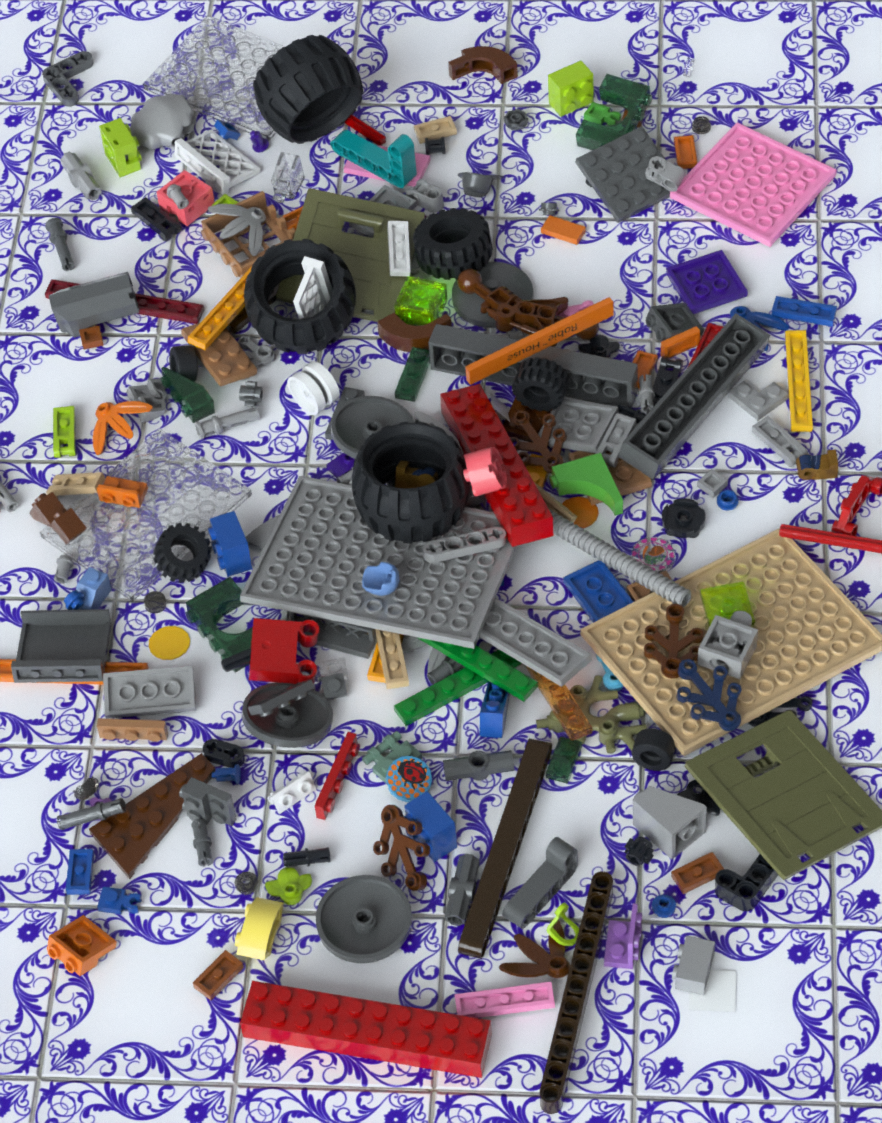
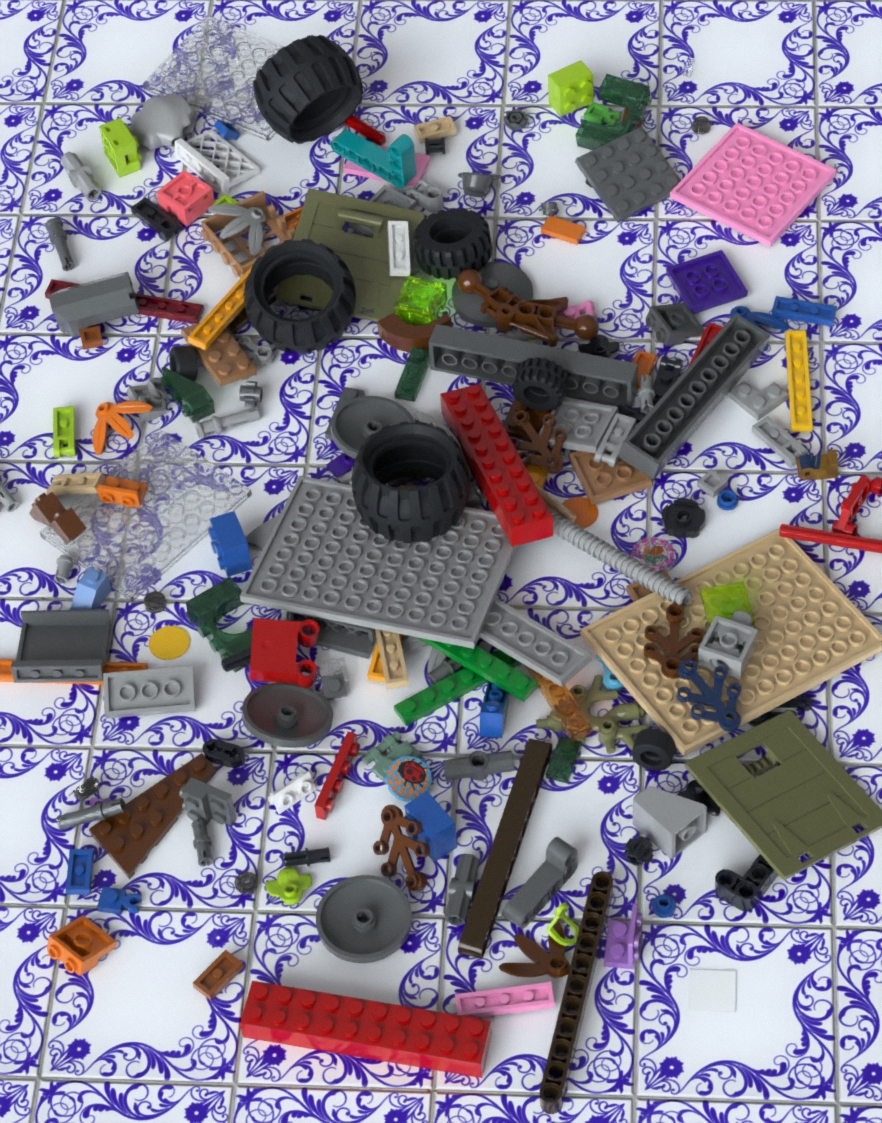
dark grey beam [42,51,93,107] -> none
blue plate [64,590,85,610] -> none
medium nougat plate [97,718,168,742] -> none
black tyre [153,523,212,583] -> none
light grey pin [167,184,189,209] -> none
blue piece [212,764,241,785] -> none
light yellow brick [235,897,284,960] -> none
dark grey plate [248,680,315,717] -> none
dark purple piece [250,130,269,153] -> none
clear torso [271,152,305,203] -> none
white wheel [287,361,340,415] -> none
white fence [293,256,333,319] -> none
medium blue hair [362,561,400,596] -> none
pearl gold leg [395,461,438,488] -> none
light grey beam [423,527,507,563] -> none
reddish brown arch [448,46,518,84] -> none
coral brick [463,447,507,497] -> none
orange tile [465,297,614,385] -> none
white sticker [490,393,510,422] -> none
bright green arch [549,452,623,516] -> none
blue plate [563,560,633,623] -> none
light grey piece [645,156,686,192] -> none
orange tile [661,326,700,358] -> none
dark orange plate [671,852,724,894] -> none
light grey brick [672,935,715,995] -> none
orange tile [674,135,697,169] -> none

